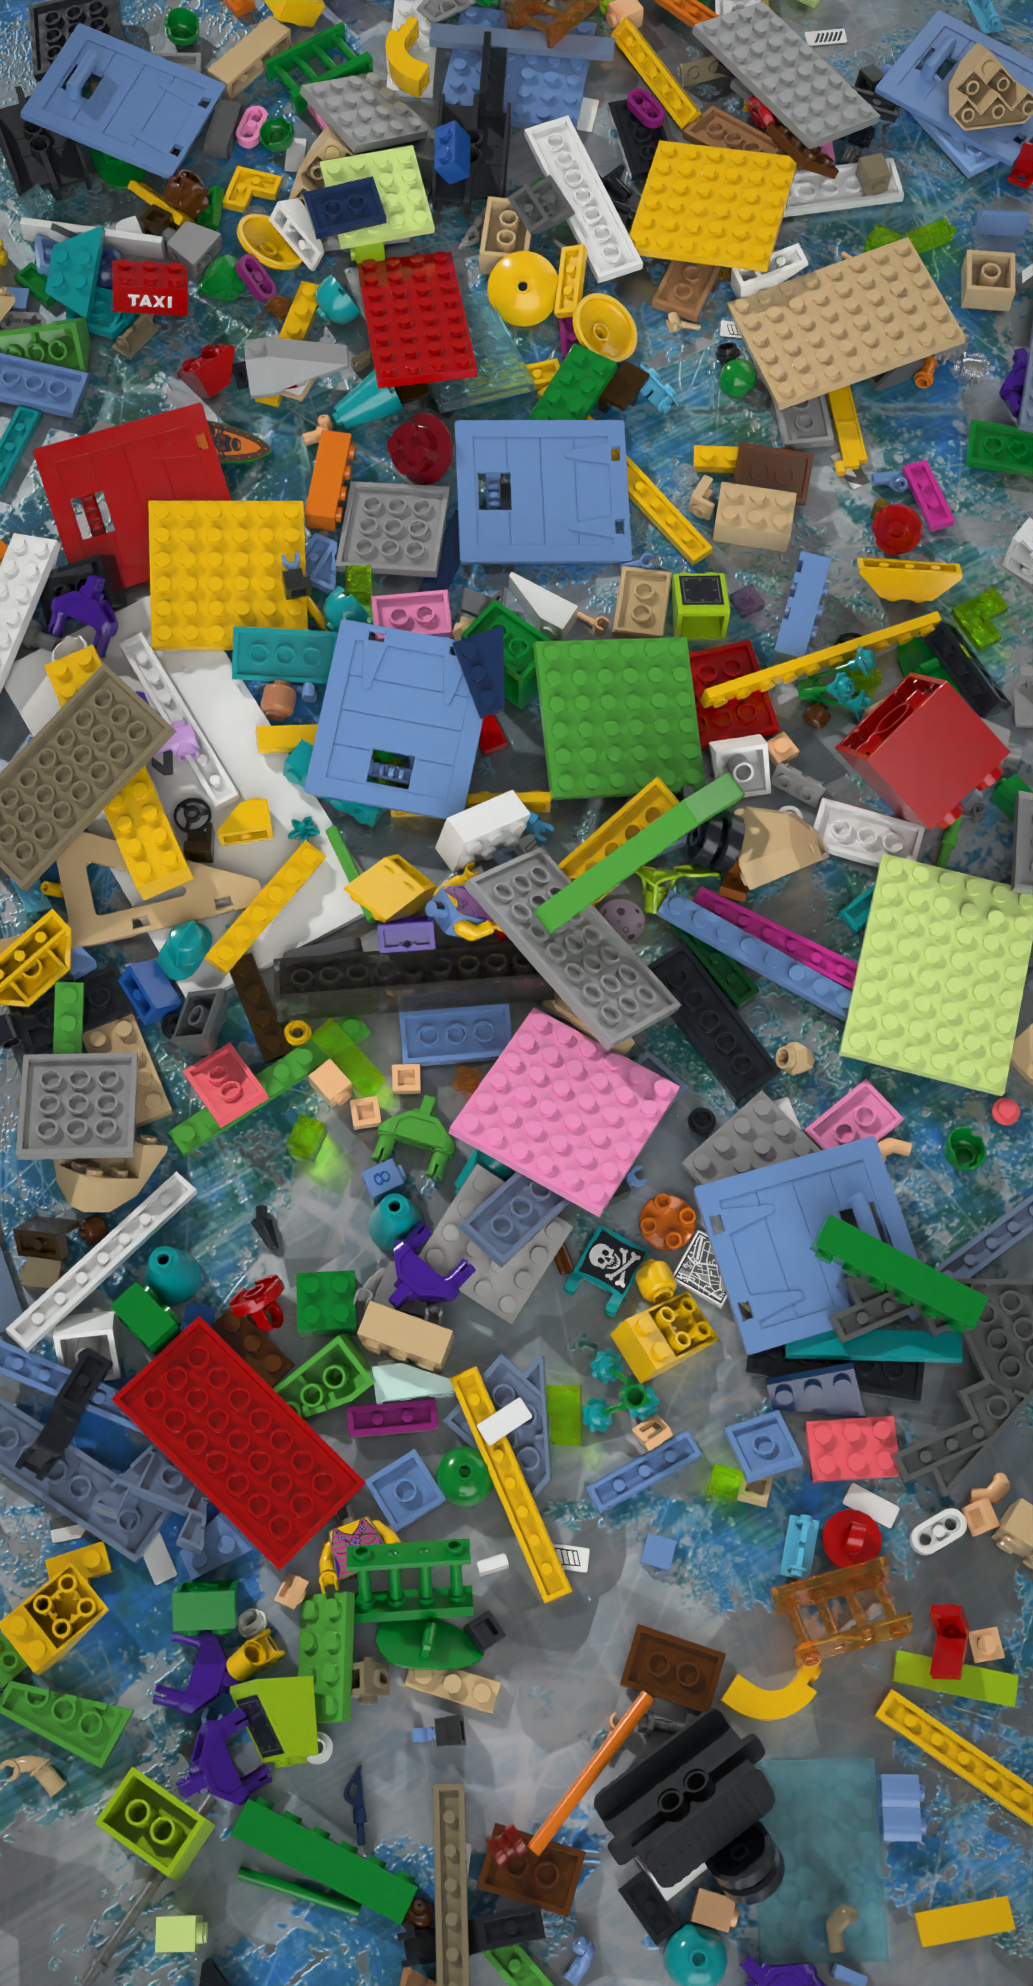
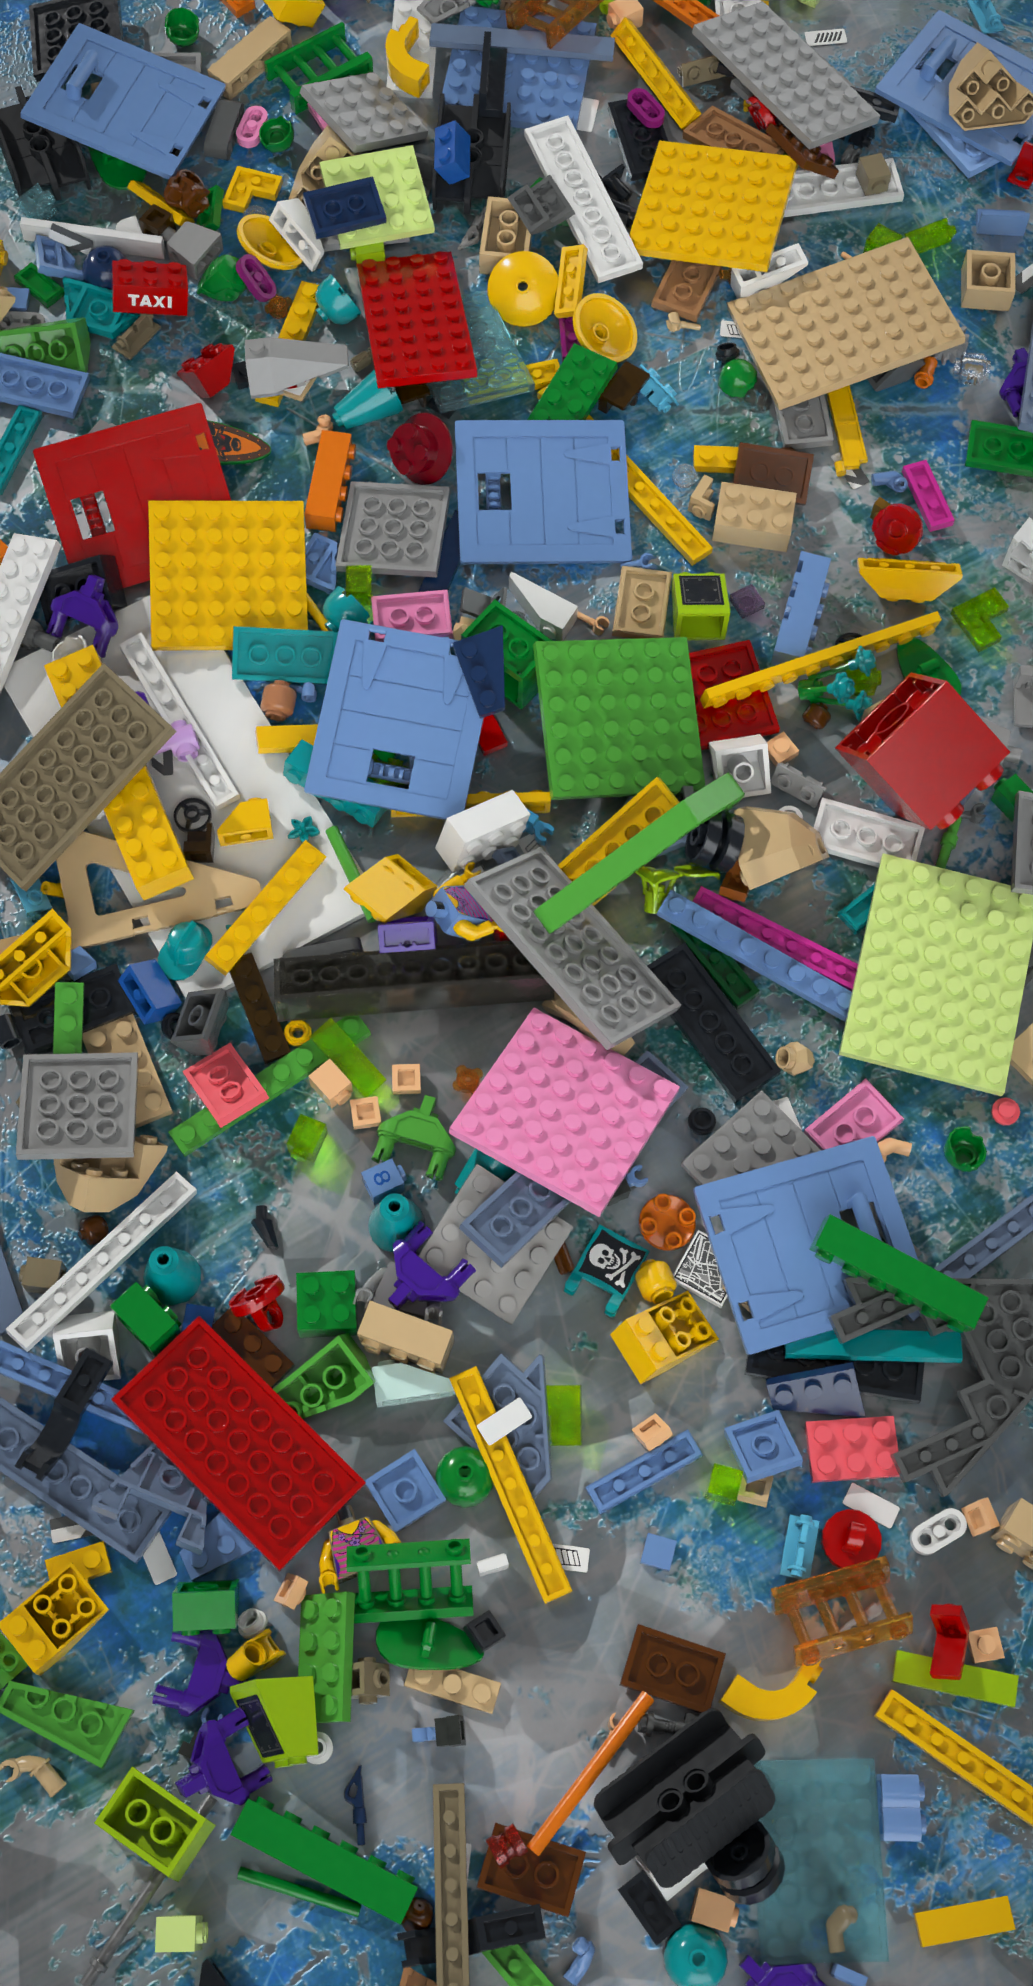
dark brown panel [13,1216,79,1261] -> none
teal wing [45,227,106,321] -> none
pearl dark grey piece [282,552,312,600] -> none
white sticker [284,138,307,172] -> none
magenta plate [347,1399,438,1438] -> none
medium blue plate [399,1003,512,1066] -> none
teal plant [581,1348,660,1432] -> none
sticker [599,899,645,943] -> none
pearl dark grey piece [855,64,892,93] -> none
black fence [924,622,1012,719] -> none
light nougat arm [969,1473,1010,1504] -> none

